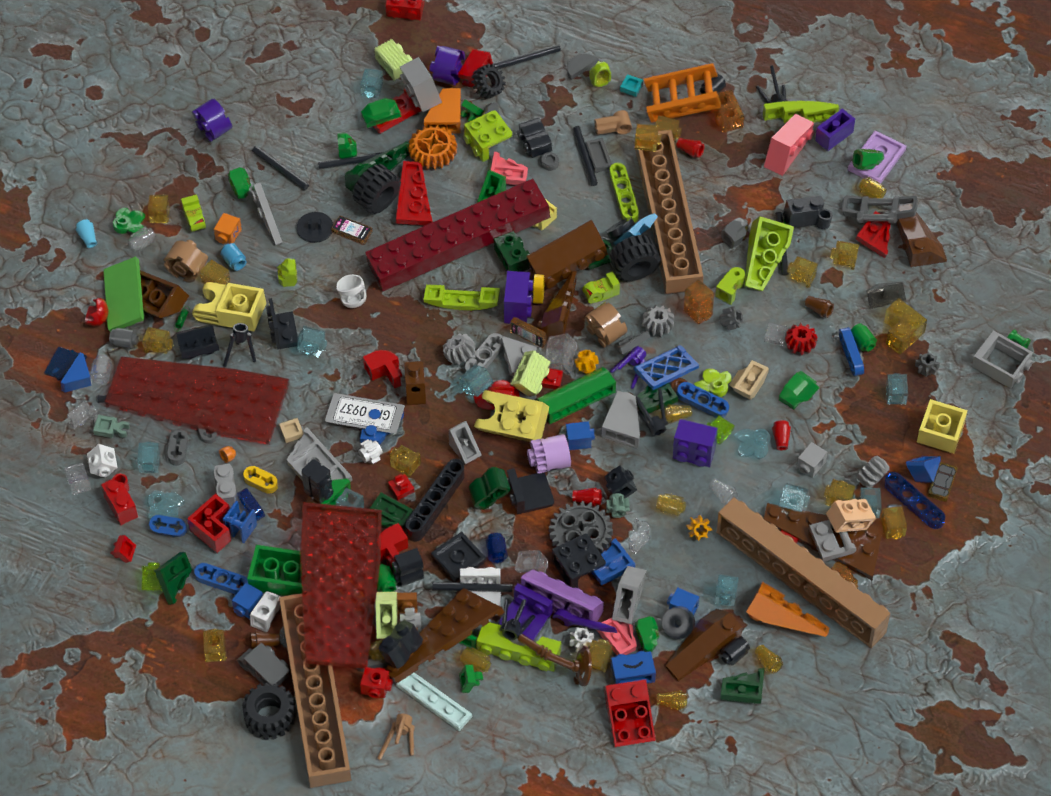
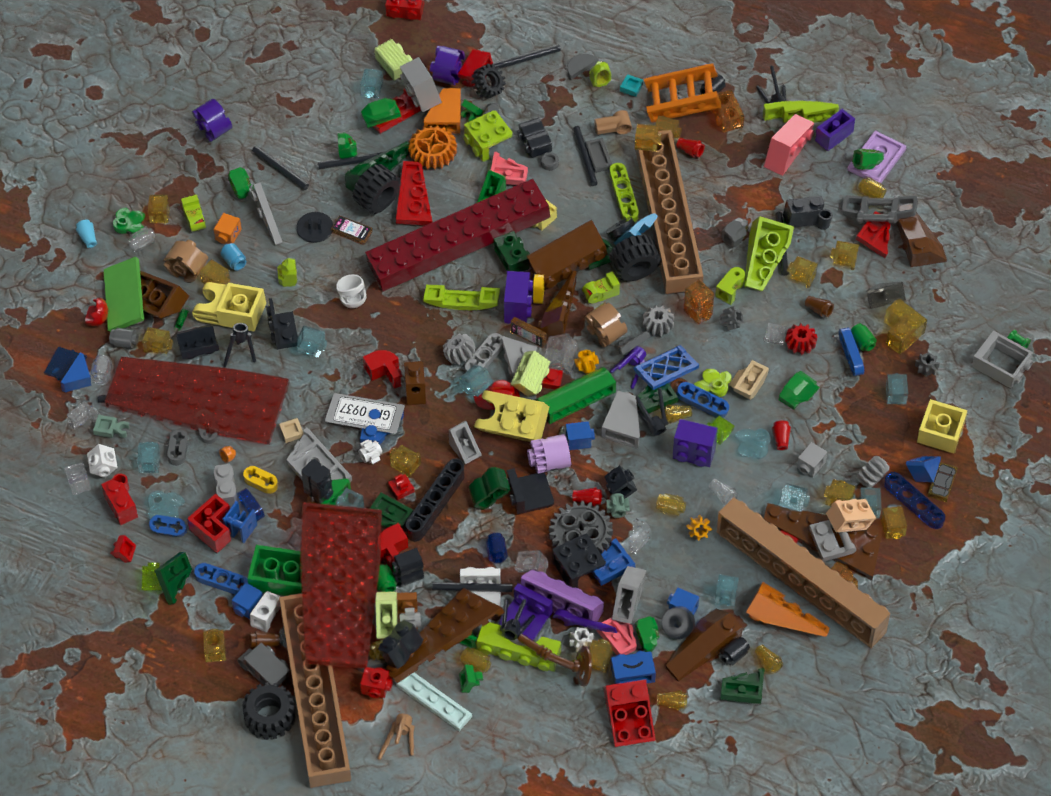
black plate [431,532,487,583] -> none

